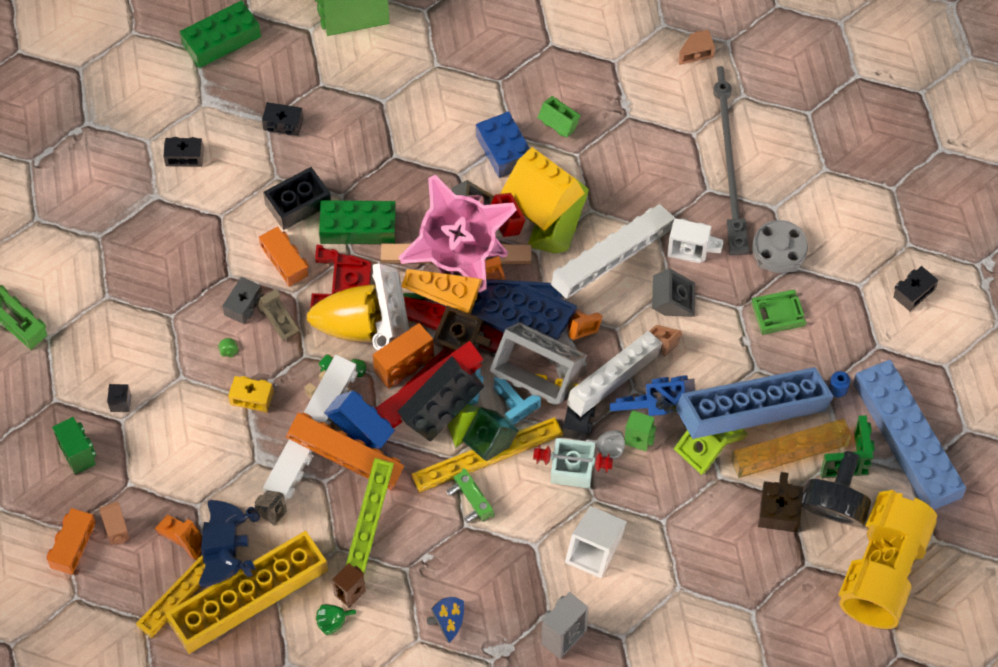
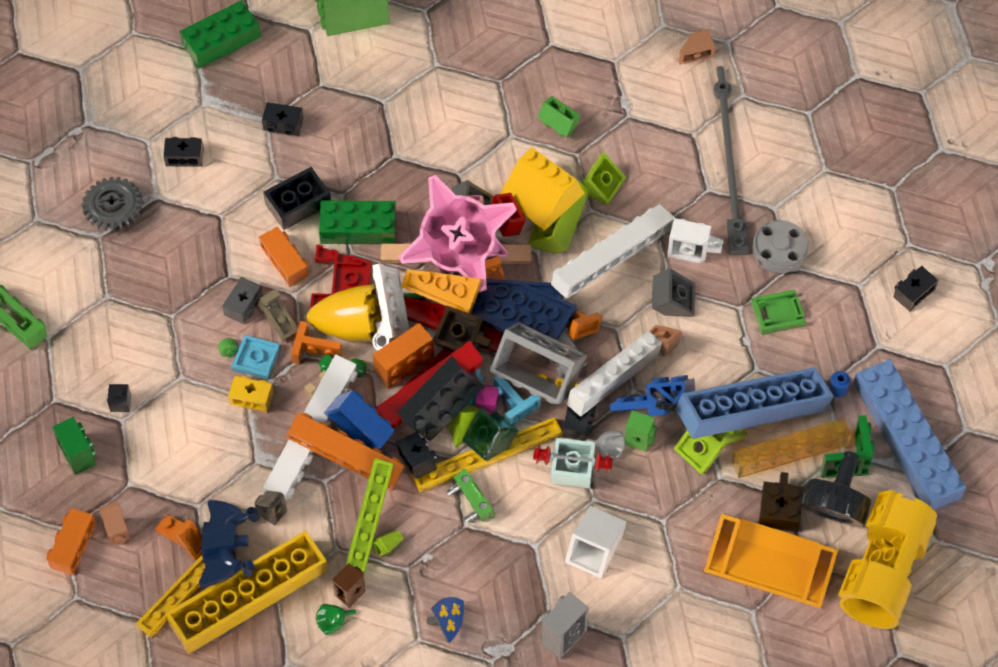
blue brick [476,111,530,178] -> none
none -> dark grey gear [82,177,143,231]
none -> medium azure tile [232,335,281,380]
none -> orange bracket [291,321,343,365]
none -> lime cone [373,530,403,556]
none -> black brick [396,432,437,479]
none -> dark pink brick [476,385,499,416]
none -> lime slope [584,152,626,205]
none -> light orange slope [704,513,839,608]

